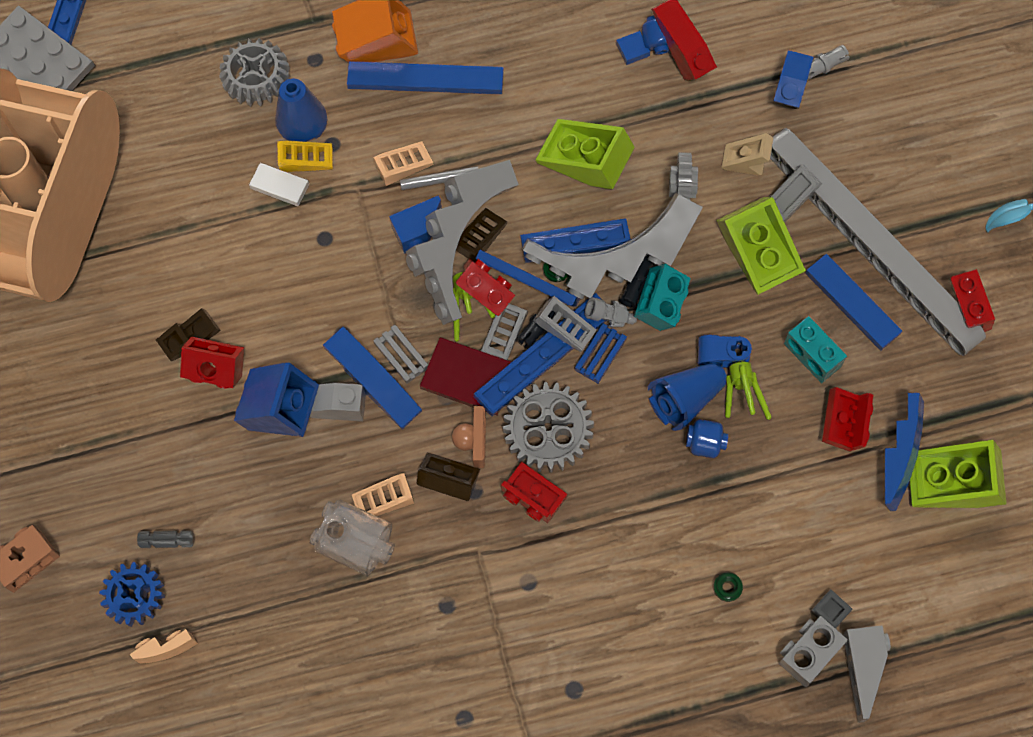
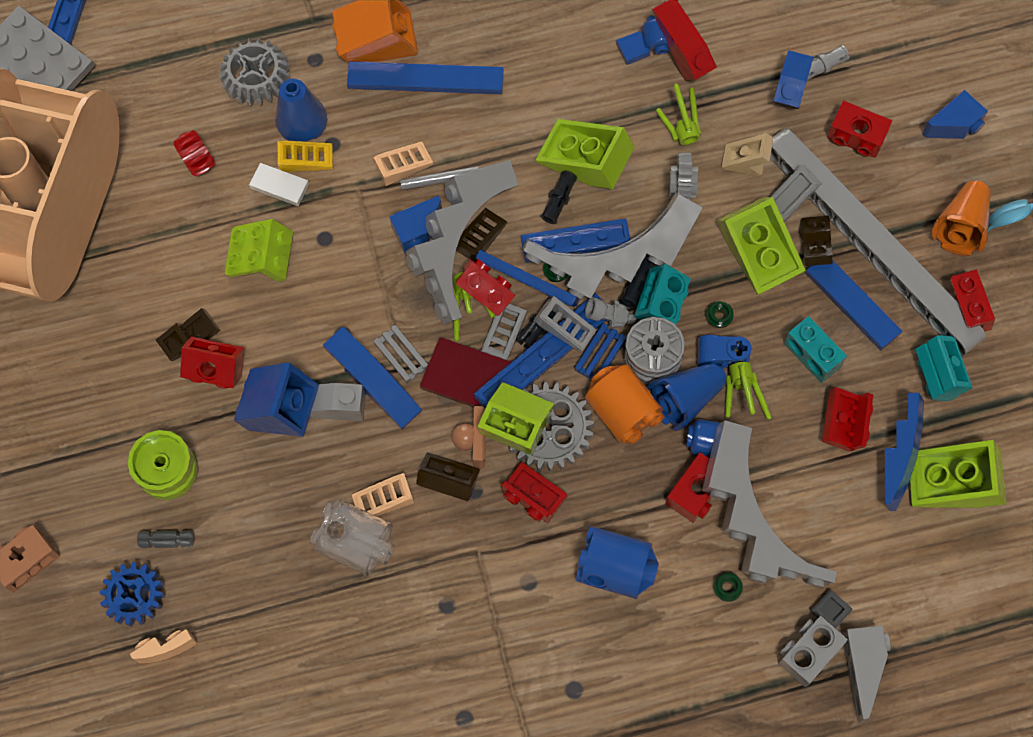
none -> lime wheel [127,430,198,500]
none -> red gear [174,130,215,177]
none -> lime bracket [225,219,293,282]
none -> lime slope [477,382,555,456]
none -> black pin [541,170,577,224]
none -> blue cylinder [576,526,659,599]
none -> orange cylinder [585,364,665,445]
none -> light grey wheel [624,317,685,387]
none -> lime plant [656,84,702,146]
none -> red brick [666,453,712,523]
none -> light grey arch [702,420,837,588]
none -> dark green plate [706,301,734,328]
none -> dark brown slope [802,215,833,266]
none -> red brick [827,100,893,158]
none -> teal brick [915,335,973,401]
none -> blue slope [922,90,988,139]
none -> orange cone [932,181,991,256]

